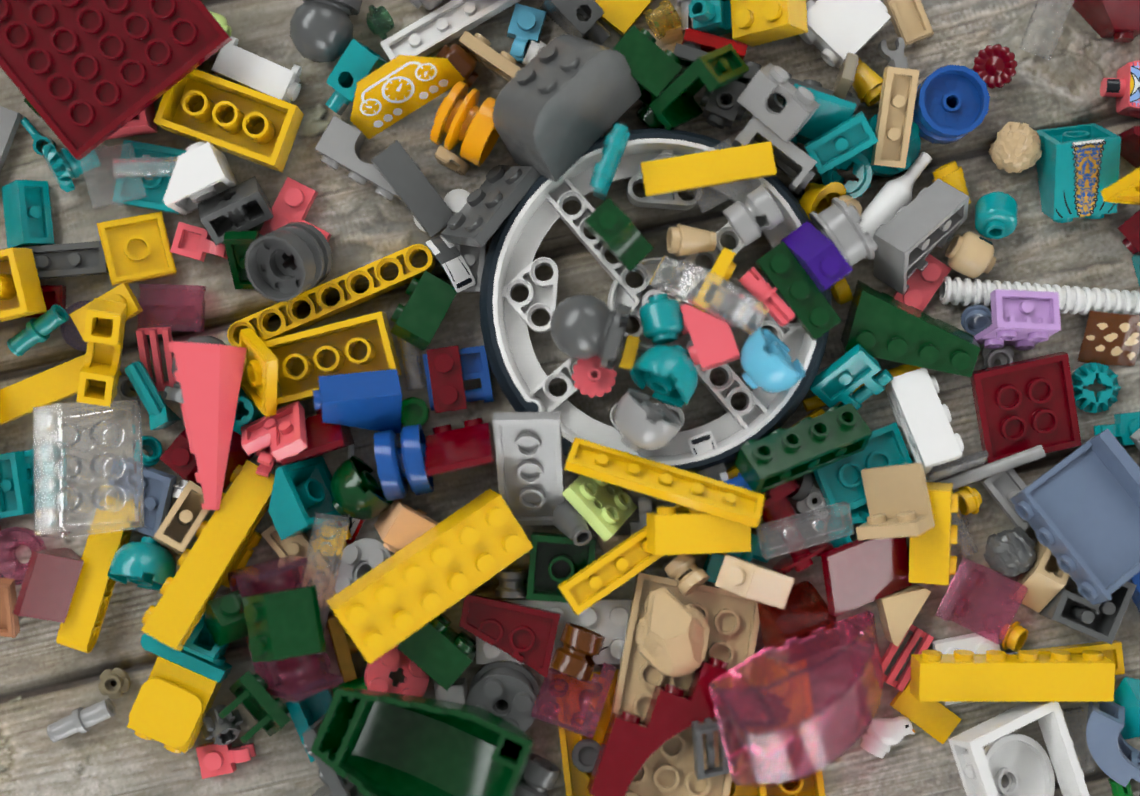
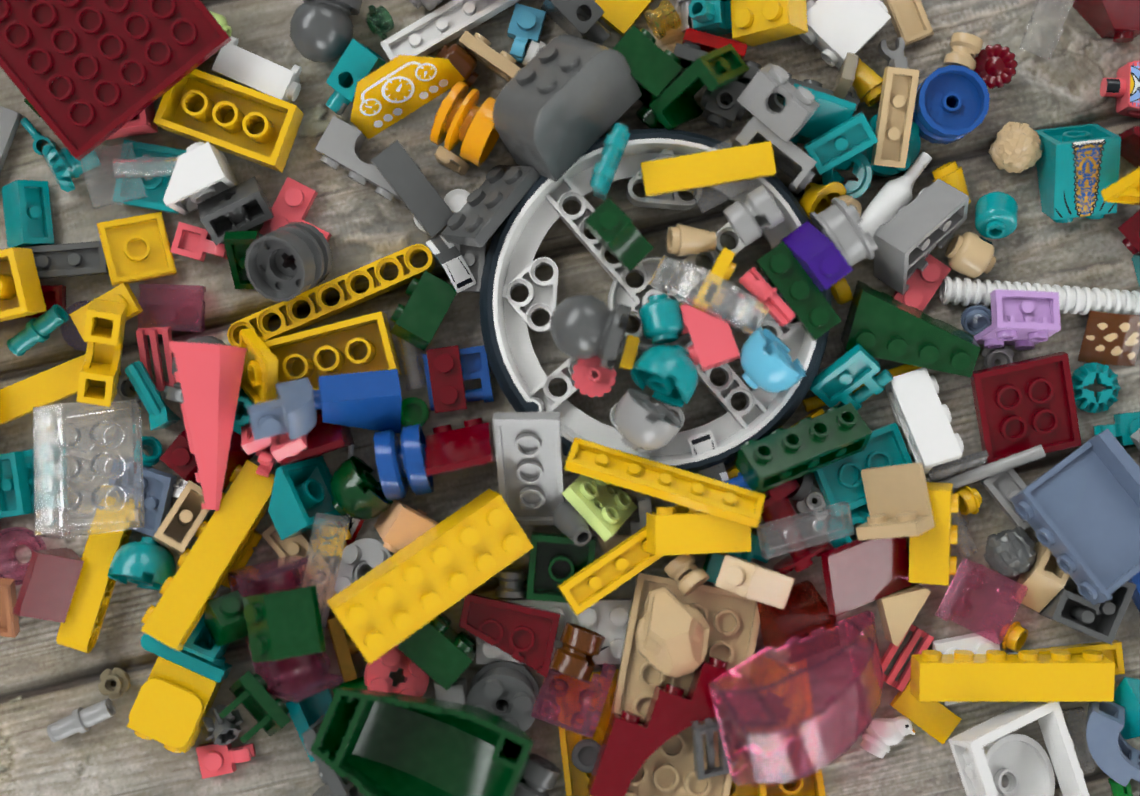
none -> sand blue brick [247,377,317,440]
none -> tan wheel [942,32,983,71]

